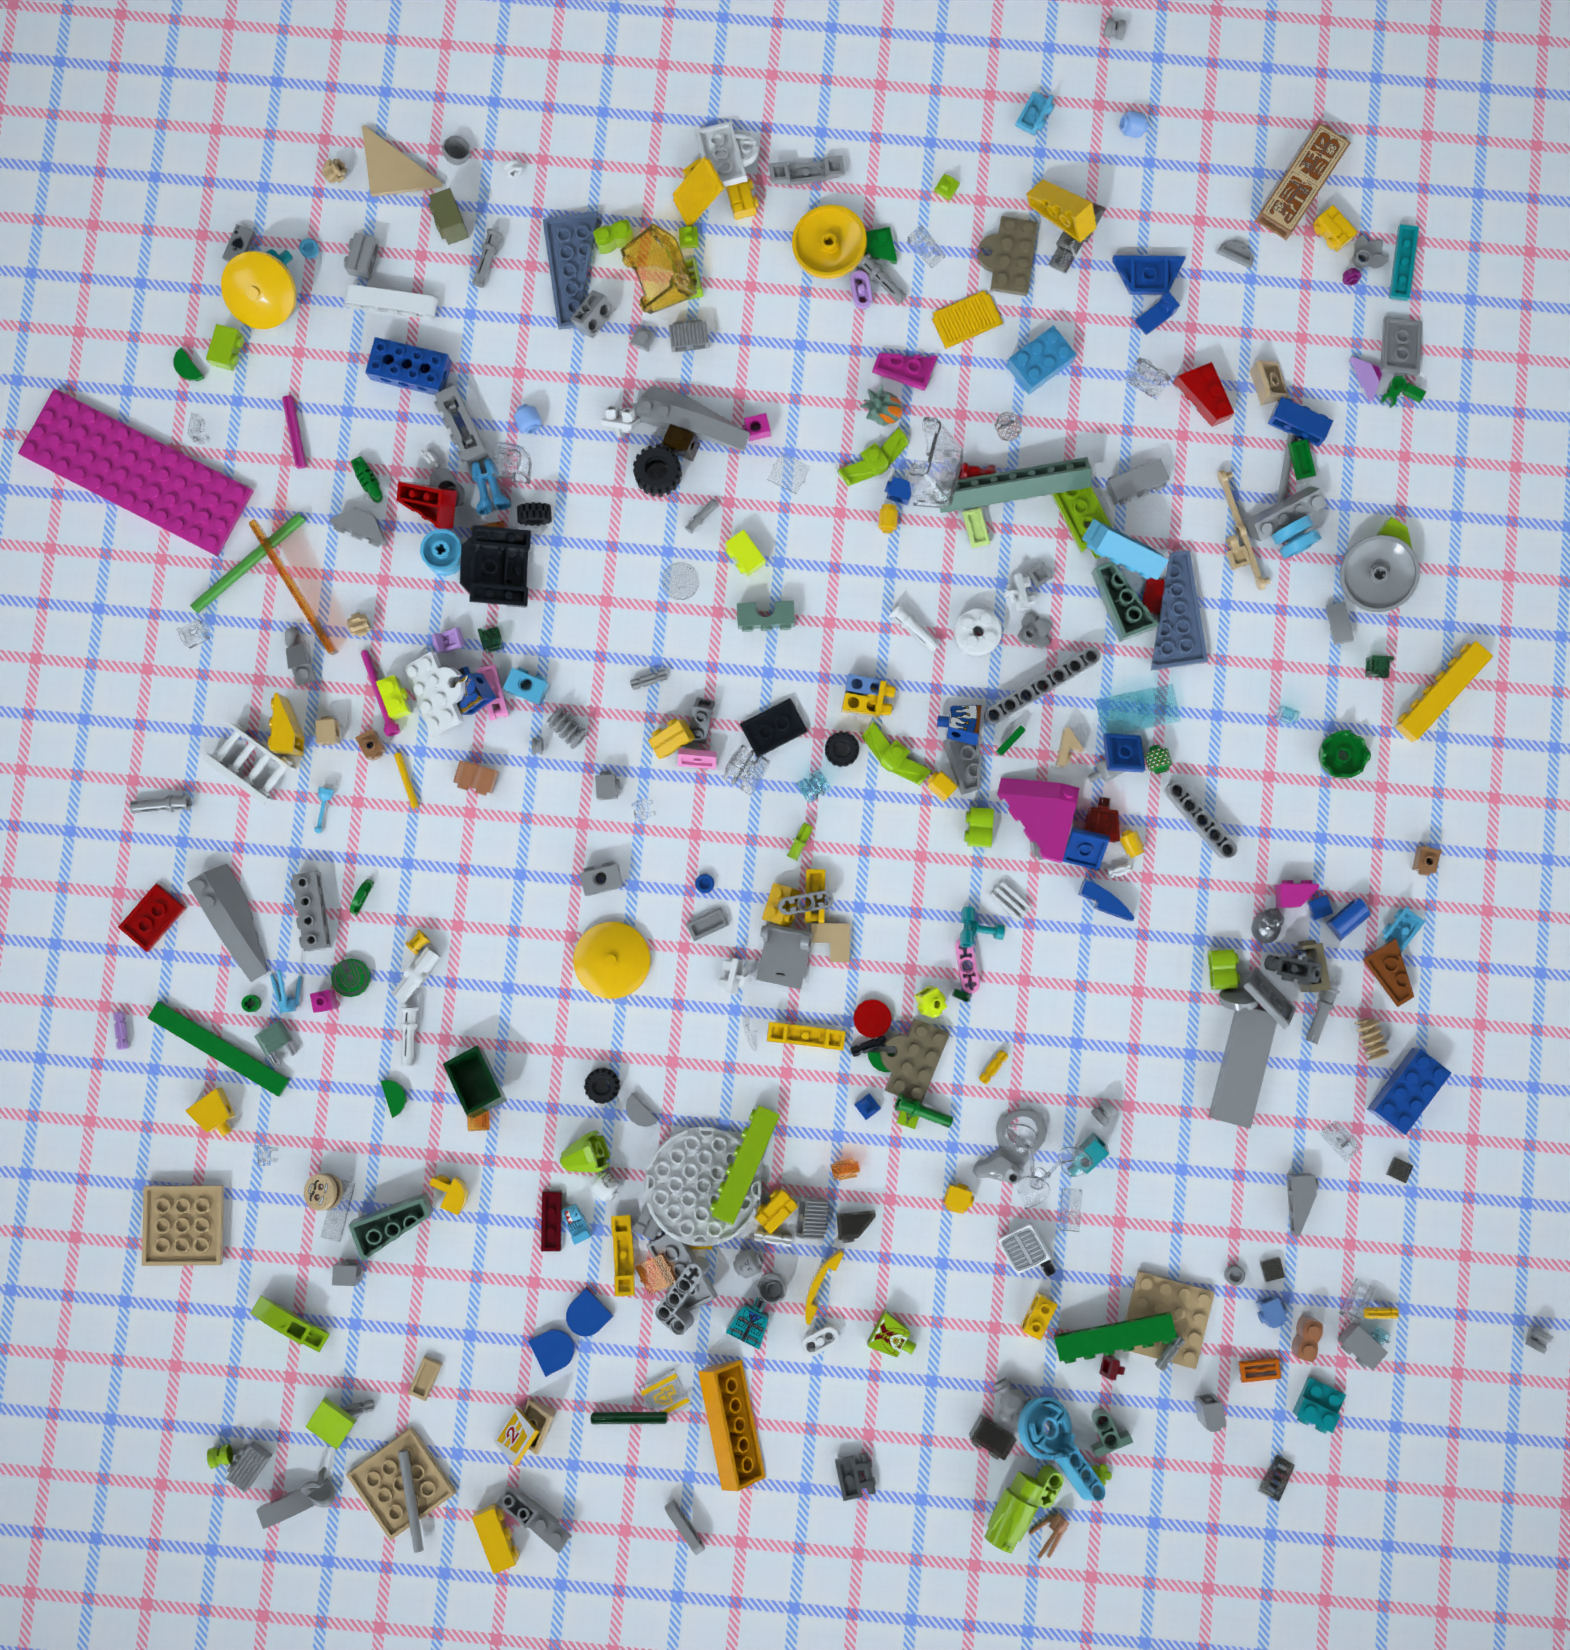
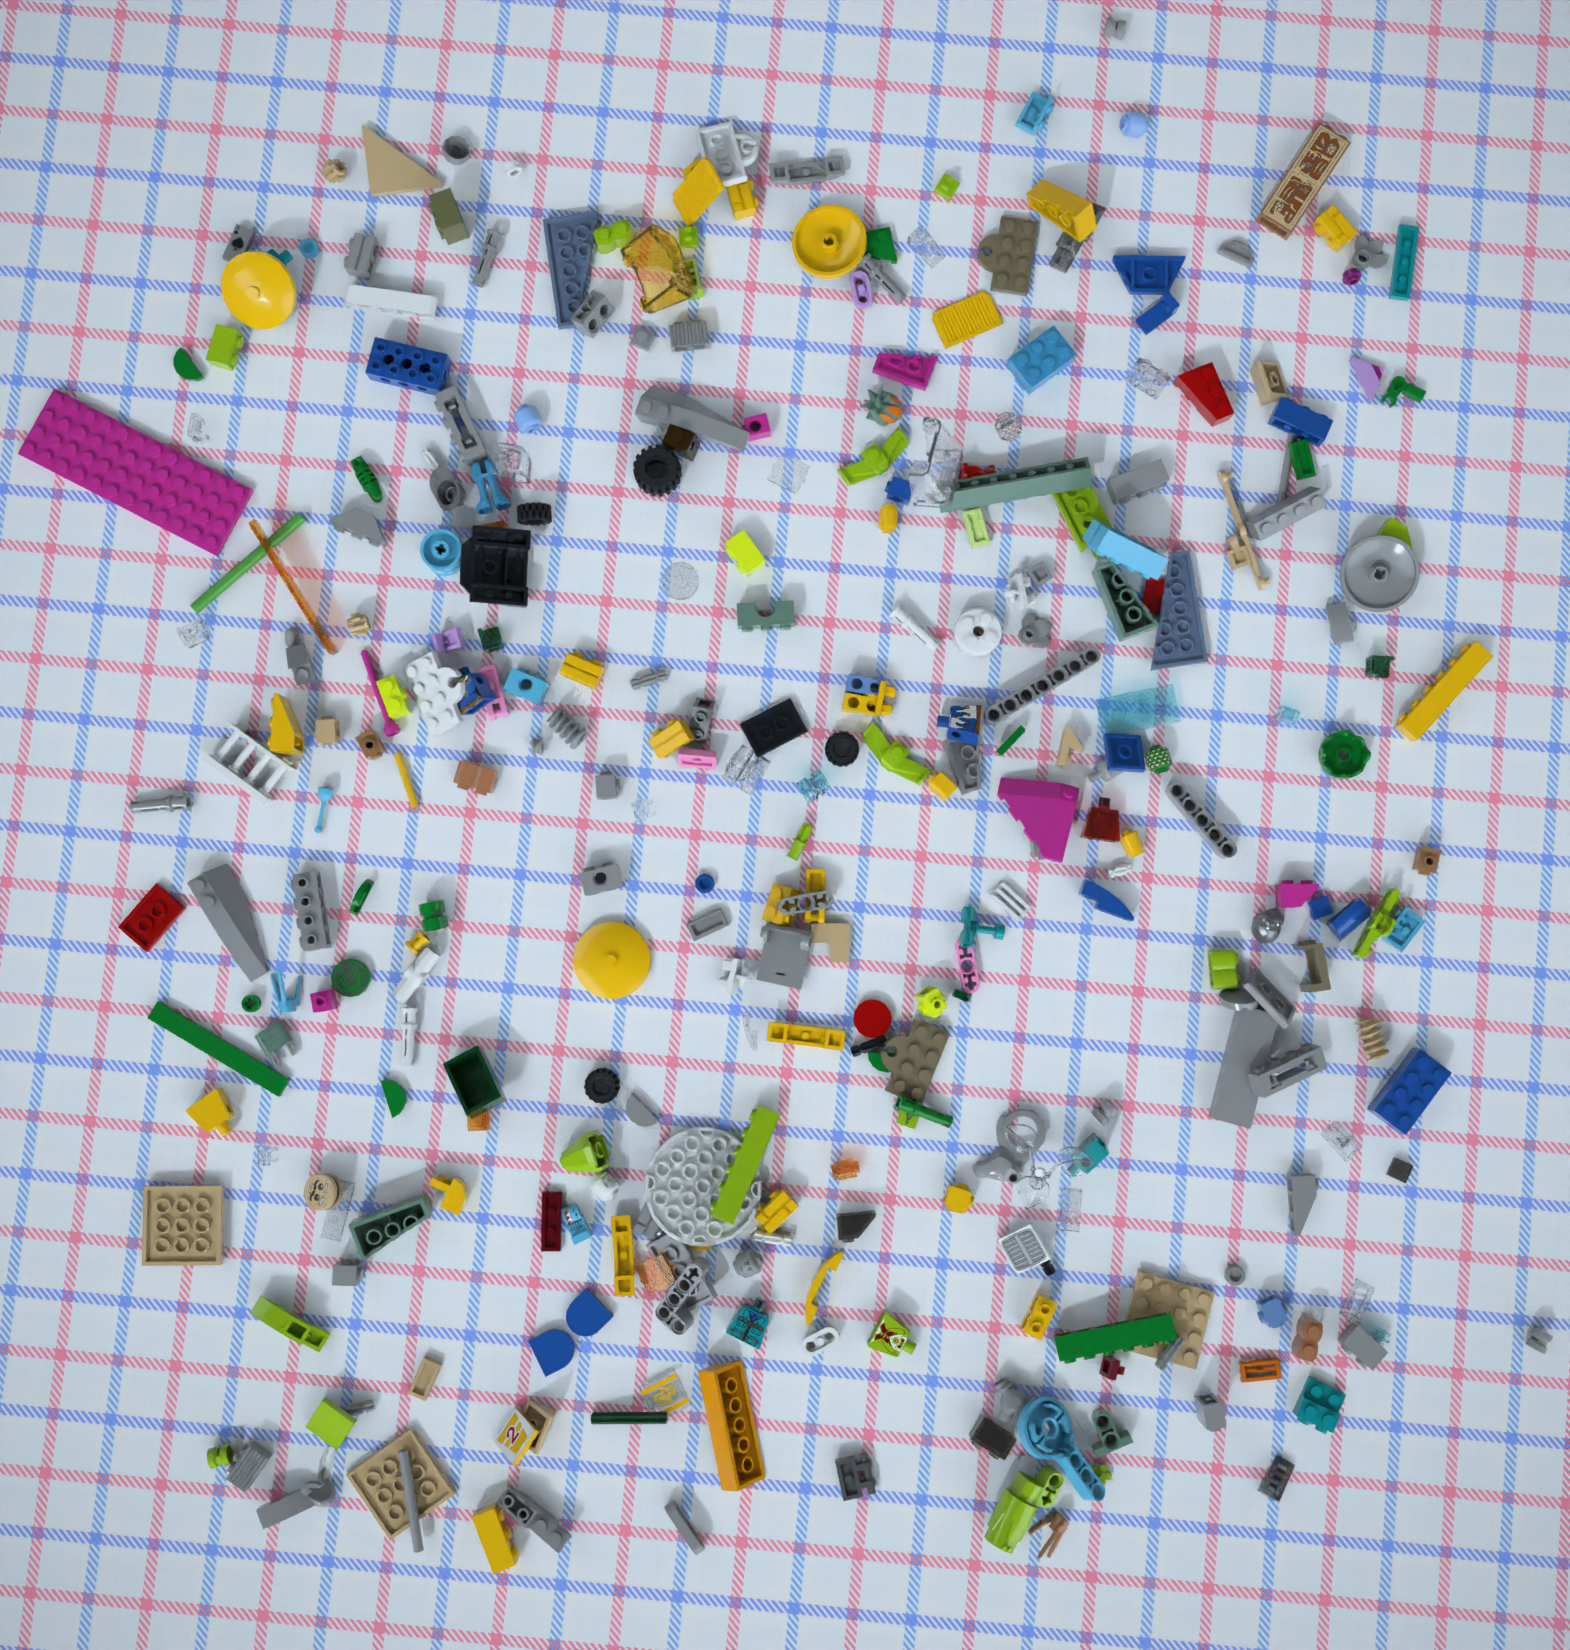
lavender axle [113,1011,129,1050] -> none
dark pink axle [282,395,307,469] -> none
red wedge [396,481,457,529] -> none
white hips [601,405,641,438] -> none
light grey piece [685,499,718,534] -> none
light grey hair [757,1273,787,1304] -> none
light grey brick [795,1196,829,1240] -> none
blue tile [854,1093,881,1120] -> none
lime brick [964,807,994,848] -> none
yellow axle [979,1050,1008,1085] -> none
blue tile [1062,827,1110,870] -> none
clear smoke tile [1260,1257,1285,1282] -> none
dark grey brick [1264,953,1322,986] -> none
medium azure wheel [1271,515,1322,560] -> none
light grey pin [1305,988,1340,1045] -> none
dark orange wing [1363,937,1414,1007] -> none
yellow axle [1363,1307,1399,1319] -> none
light grey tile [1380,317,1422,376] -> none
none -> green wheel [418,900,448,932]
none -> yellow brick [559,651,605,690]
none -> light grey brick [1247,1043,1328,1098]
none -> lime plate [1351,888,1401,959]

